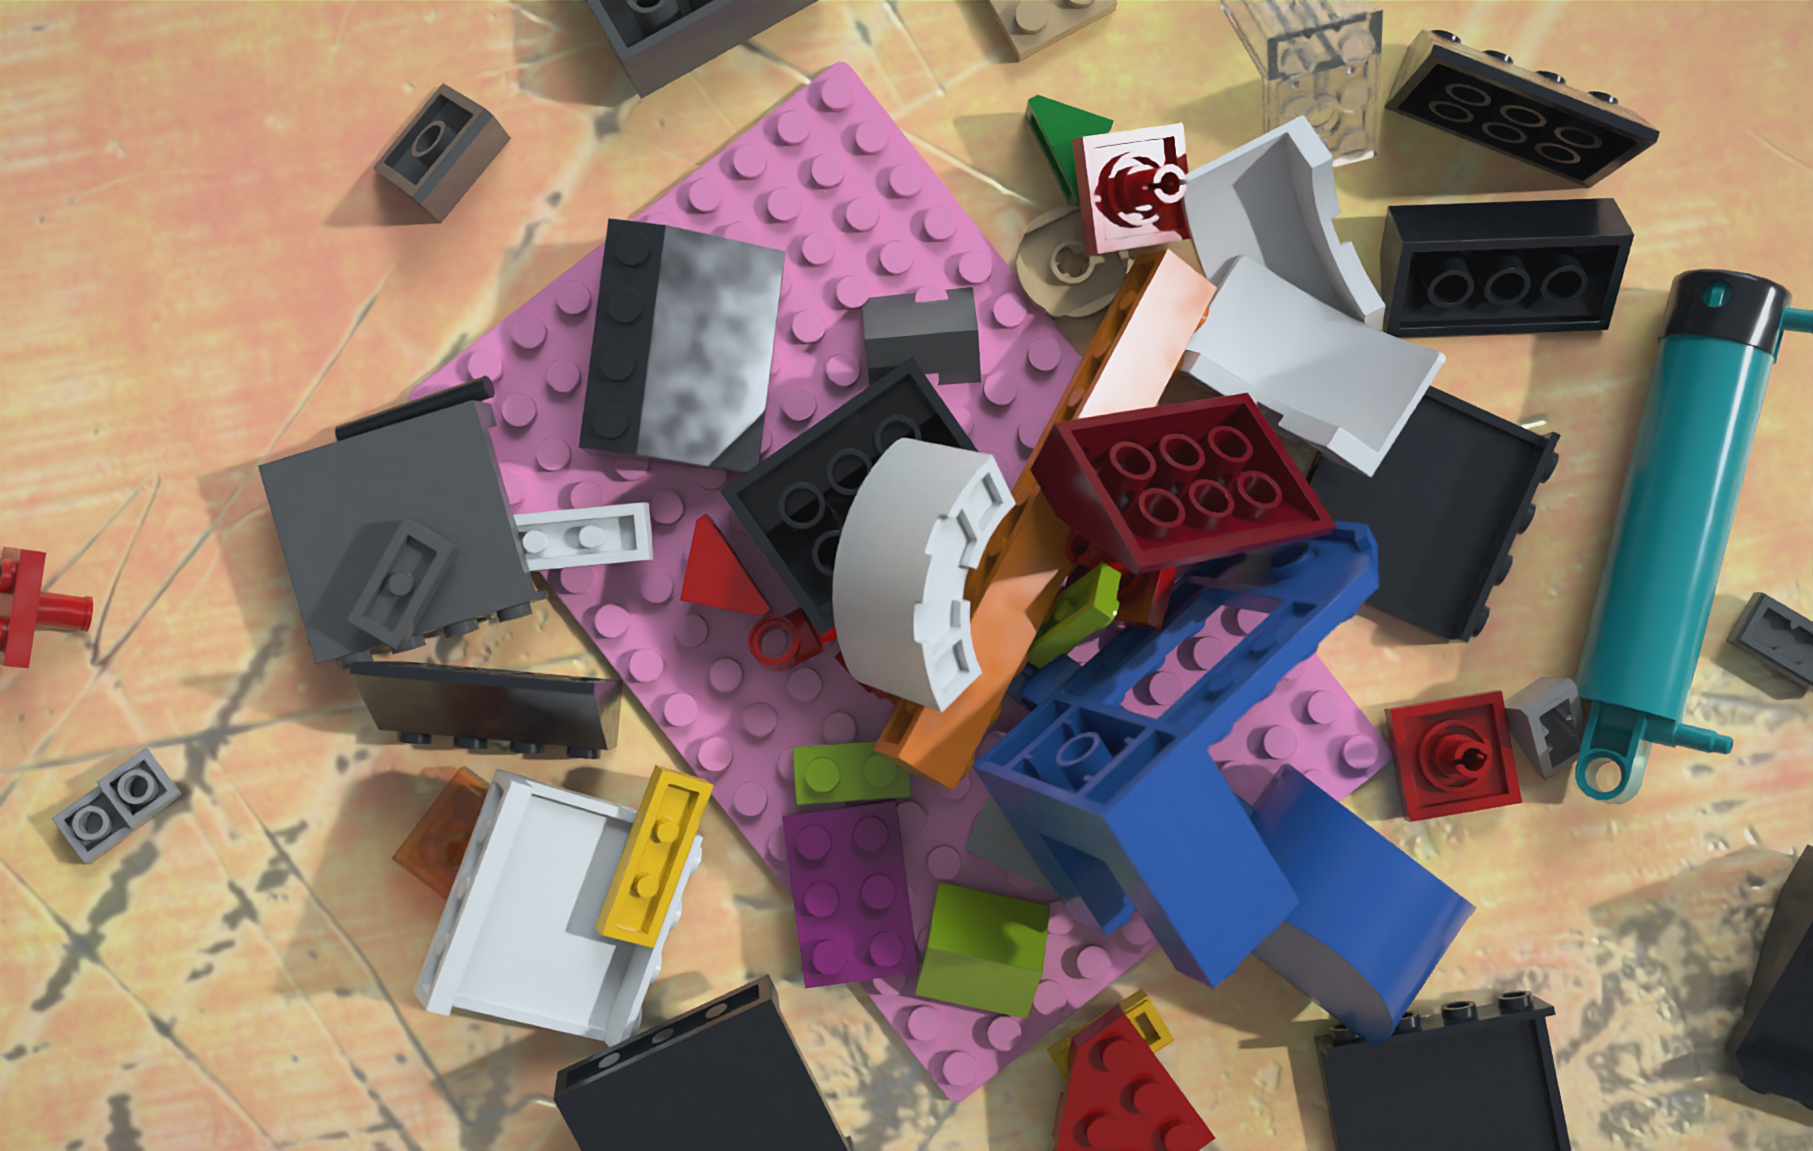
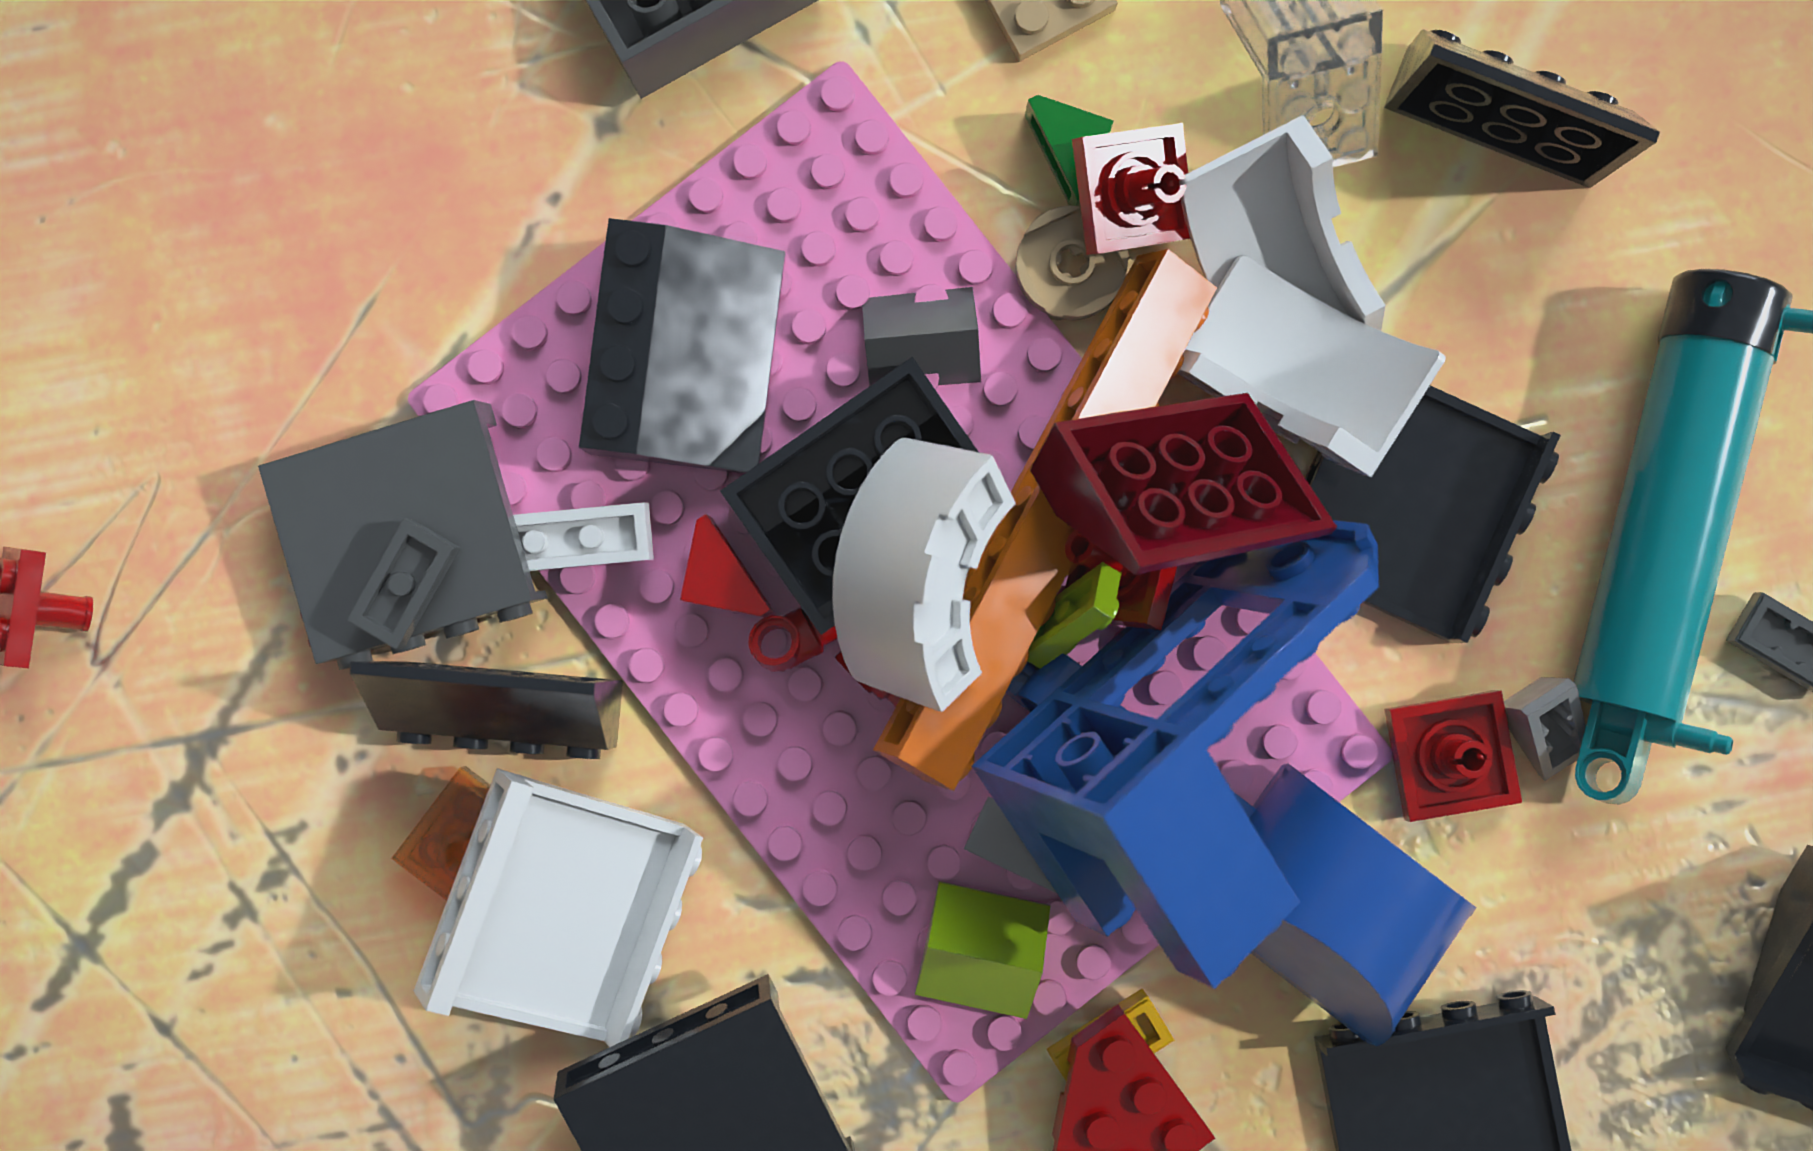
light grey slope [51,748,182,865] -> none
black bar [335,376,495,441] -> none
dark grey slope [373,83,511,223] -> none
yellow plate [595,764,714,949] -> none
magenta plate [782,799,919,989] -> none
lime plate [793,740,911,805] -> none
black slope [1380,198,1635,338] -> none

